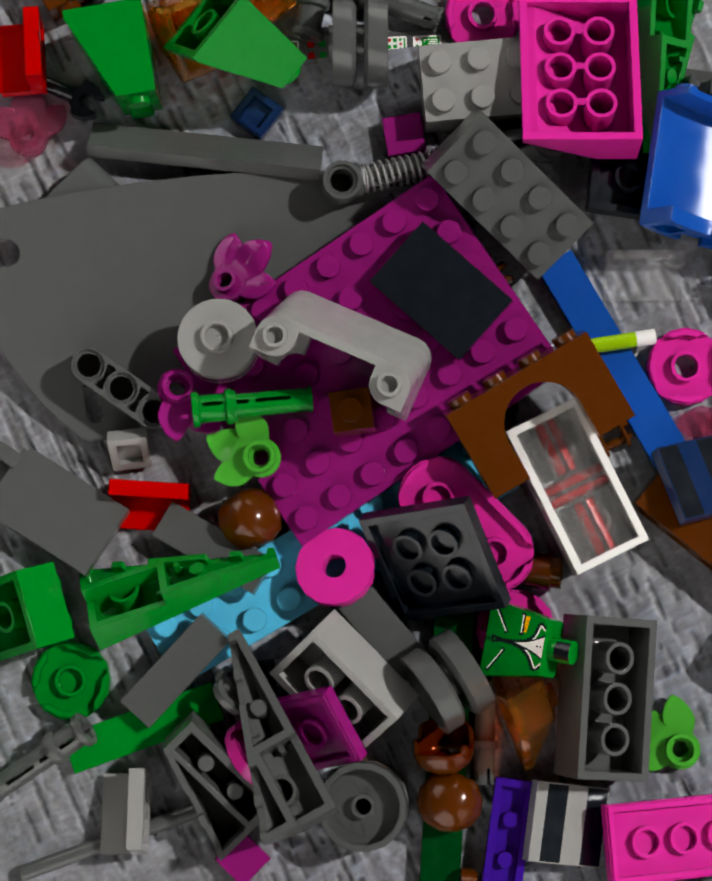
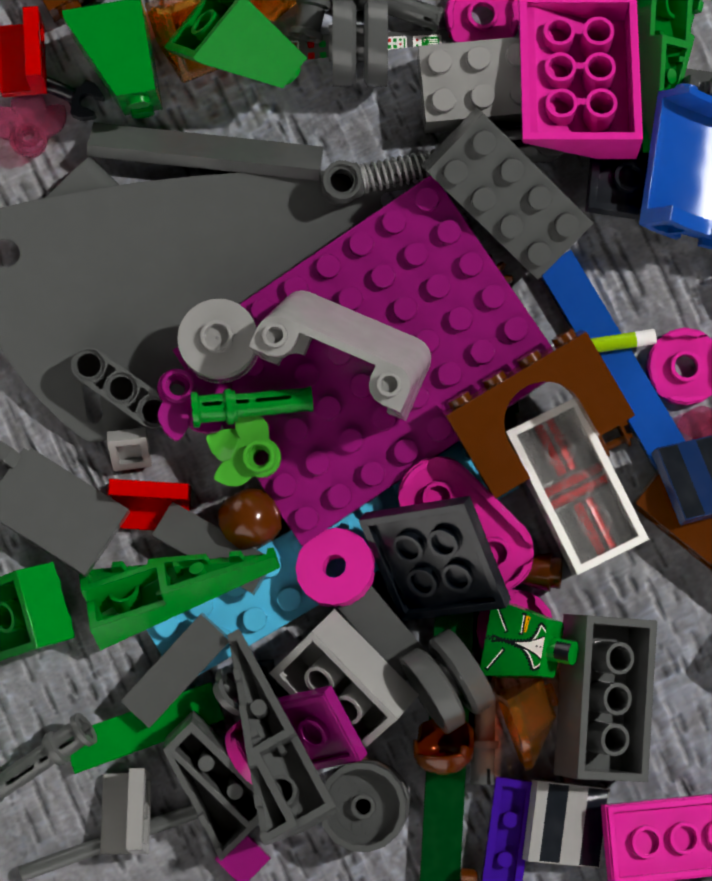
green tile [31,641,112,720] -> none
magenta plate [209,233,277,302] -> none
dark blue tile [230,86,284,140] -> none
reddish brown brick [328,387,377,437] -> none
black tile [370,222,513,361] -> none
magenta tile [382,112,426,159] -> none
reddish brown hair [416,773,483,832] -> none
clear panel [602,249,685,303] -> none
bright green plate [649,695,700,771] -> none

